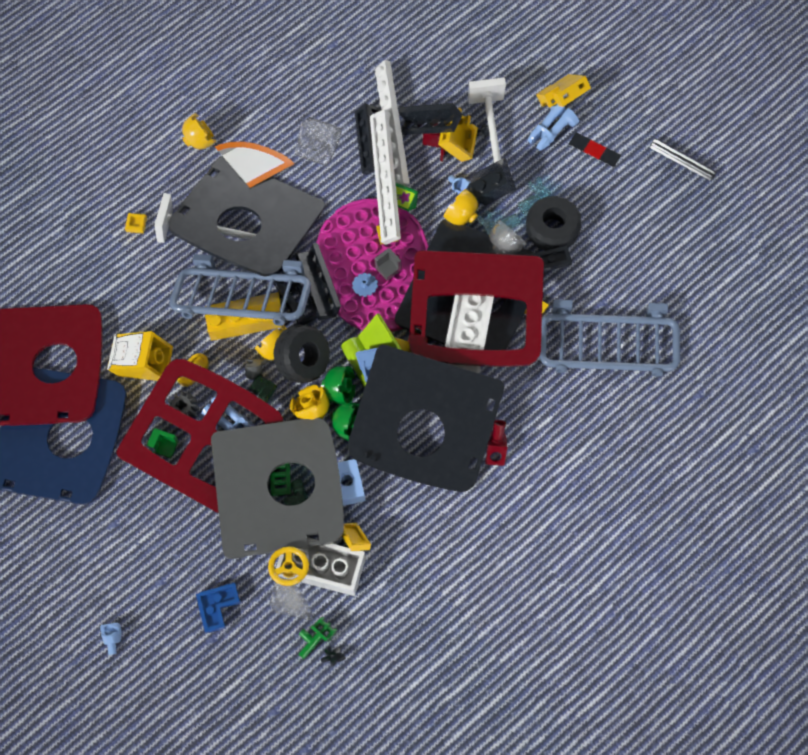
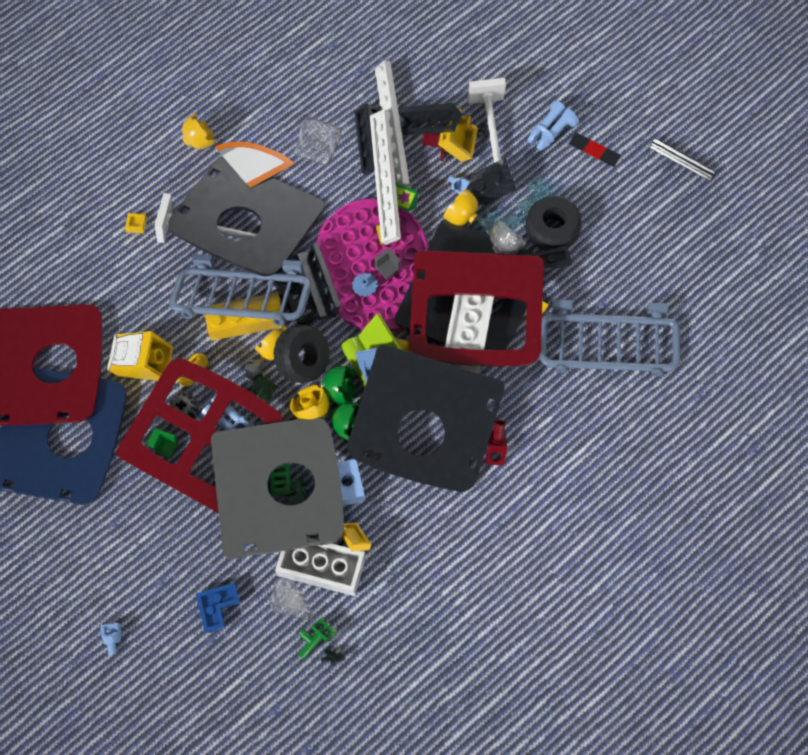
yellow piece [268,547,309,586] -> none
yellow piece [536,74,591,108] -> none

